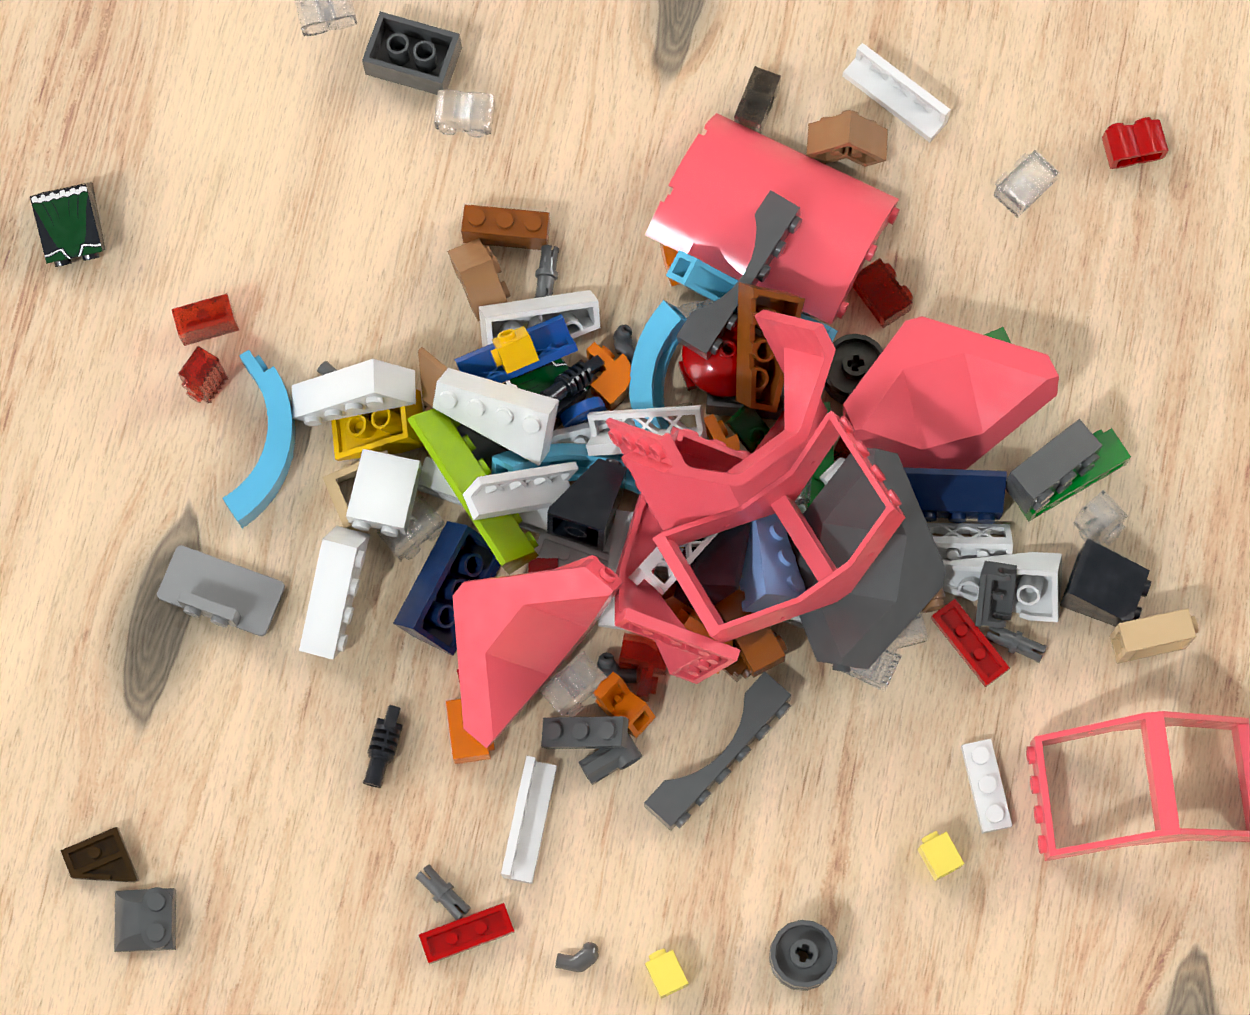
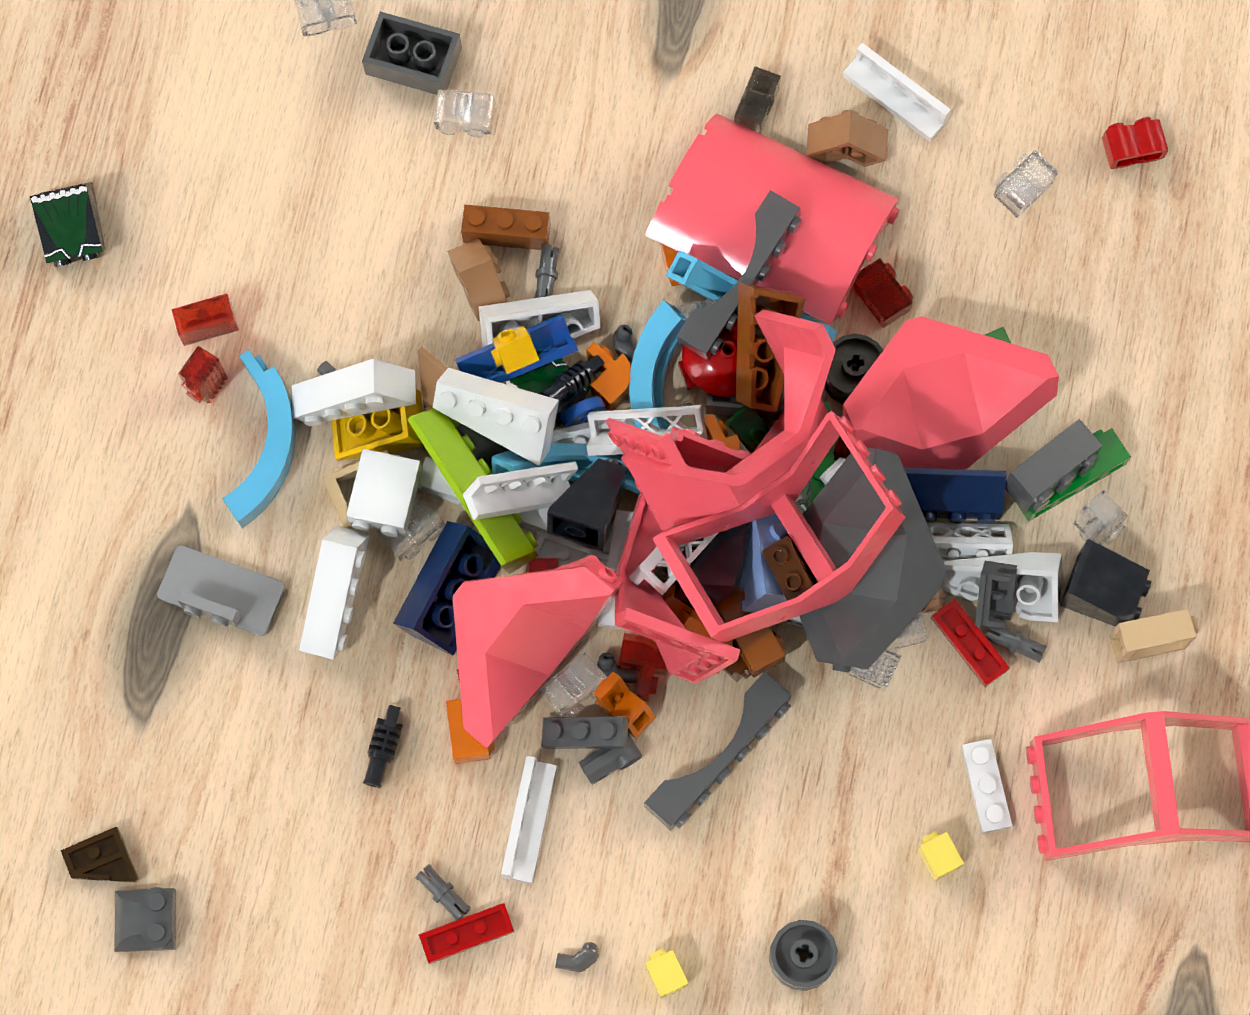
none -> reddish brown bracket [762,536,818,601]

